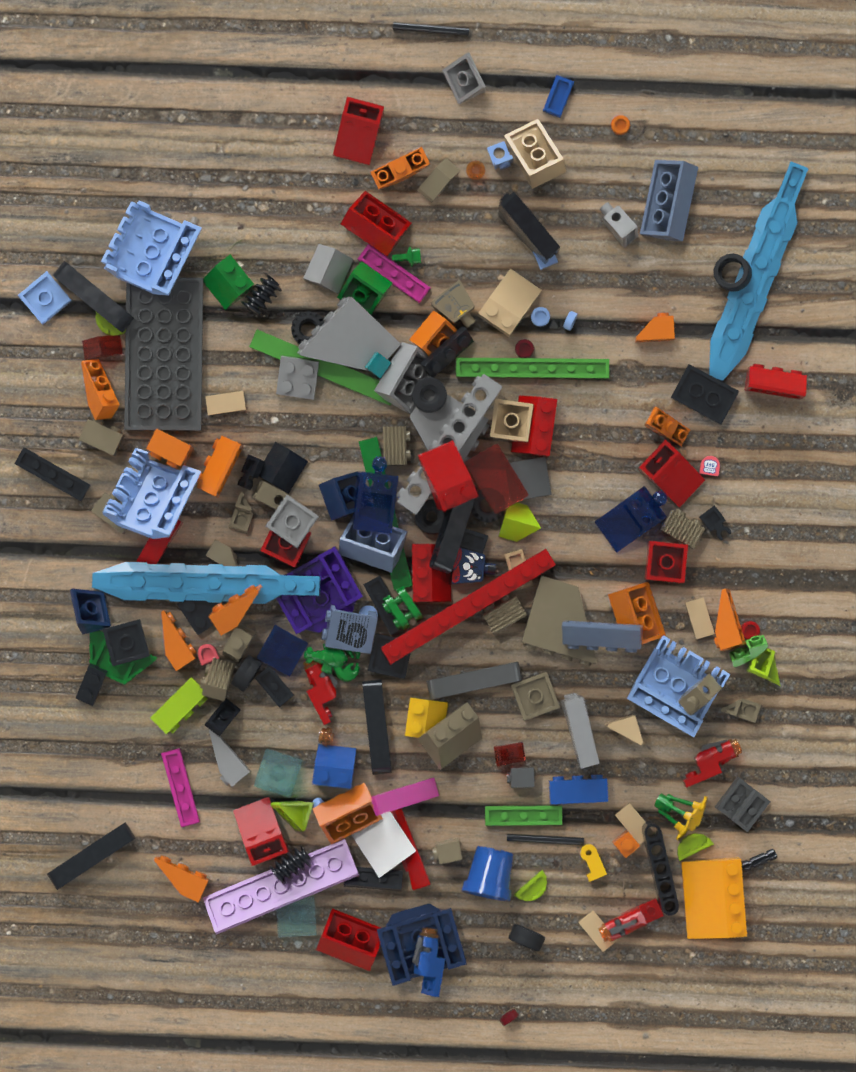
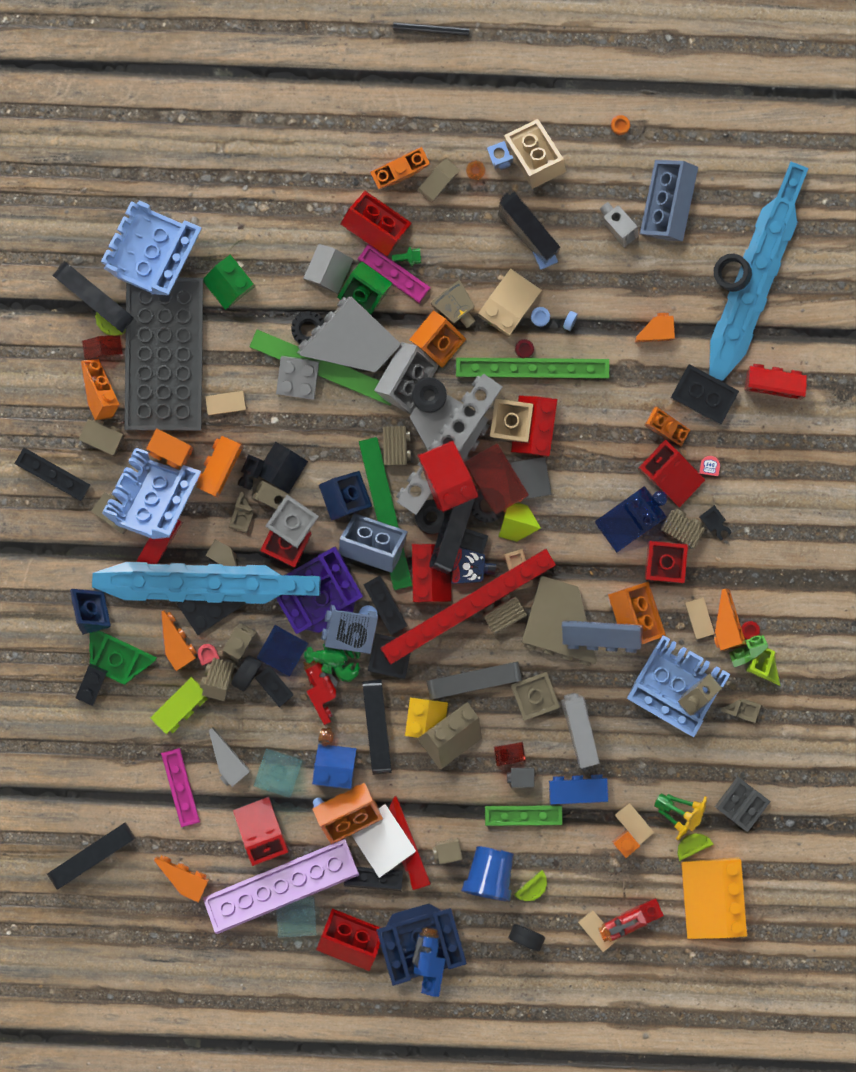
light blue tile [18,271,72,325] -> none
black plate [103,619,150,666] -> none
black plate [204,698,241,737] -> none
orange slope [209,584,262,636] -> none
black piece [241,273,282,316] -> none
black piece [269,844,312,884] -> none
lime slope [270,801,313,832] -> none
red slope [333,97,385,166] -> none
clear blue slope [353,456,399,534] -> none
teal slope [365,352,391,379] -> none
dark pink tile [371,777,439,816] -> none
green brick [382,587,423,631] -> none
black plate [420,326,474,378] -> none
light grey slope [442,53,486,104] -> none
dark red tile [499,1009,519,1026] -> none
black bar [507,834,584,845] -> none
blue tile [543,75,574,118] -> none
yellow leg [580,844,607,882] -> none
tan slope [605,715,643,745] -> none
black beam [642,821,679,916] -> none
red plate [682,739,742,787] -> none
black axle [741,849,777,872] -> none

